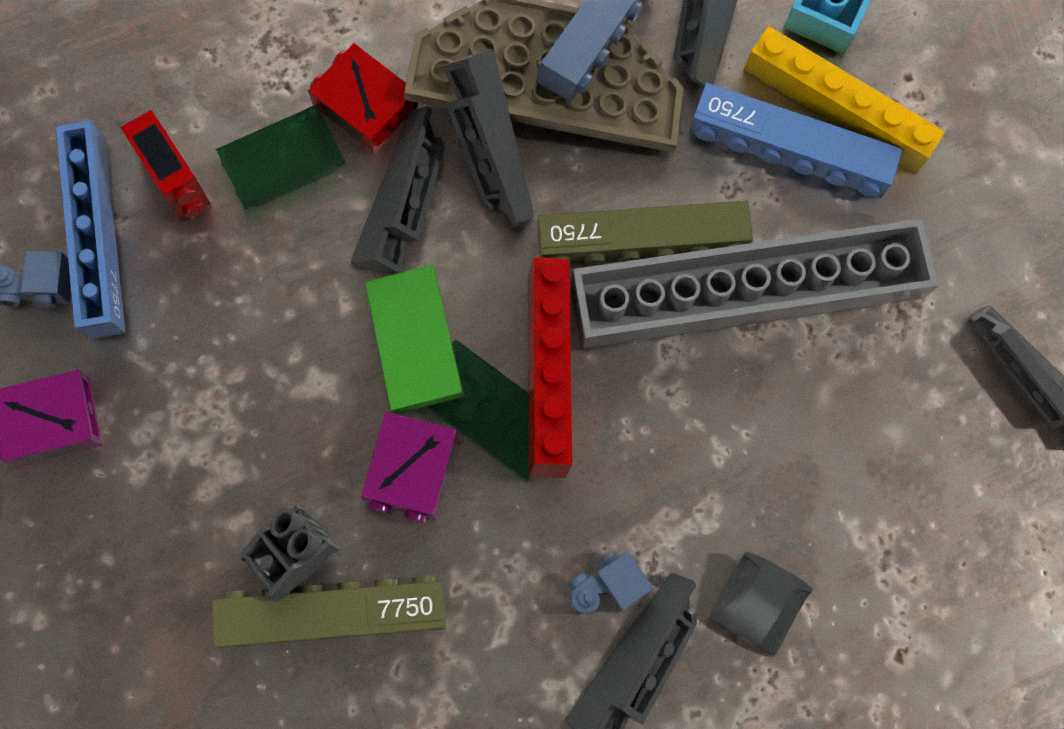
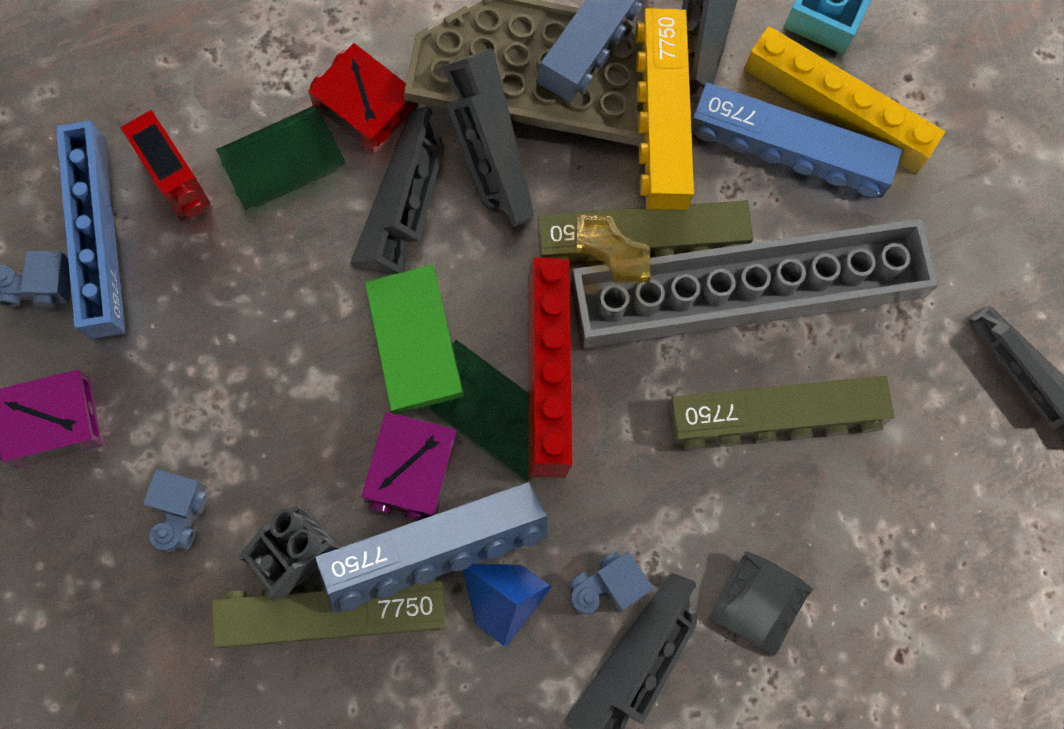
none -> sand blue brick [143,469,208,553]
none -> brick [315,482,547,614]
none -> blue slope [463,564,551,648]
none -> clear yellow tile [577,215,651,283]
none -> yellow brick [635,8,694,210]
none -> olive brick [668,376,895,450]

